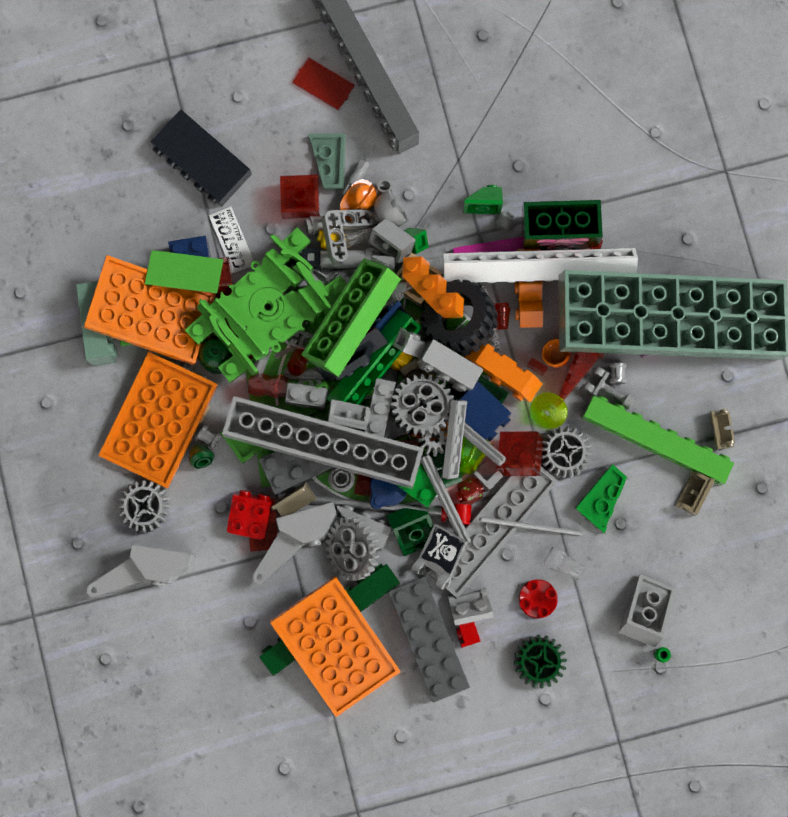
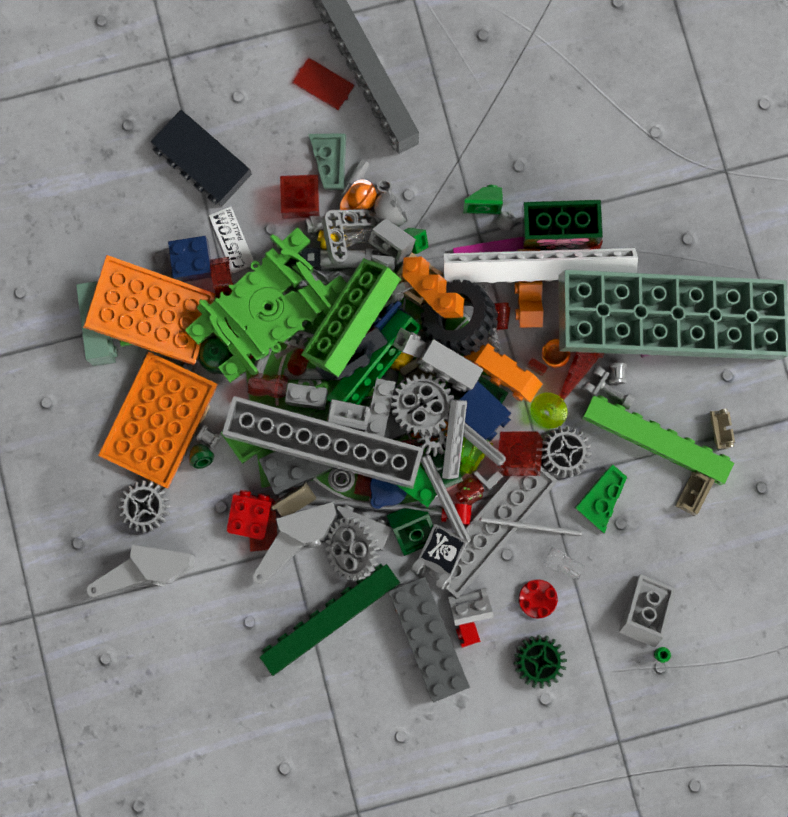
bright green sticker [145,250,224,293] -> none
orange plate [270,576,401,717] -> none

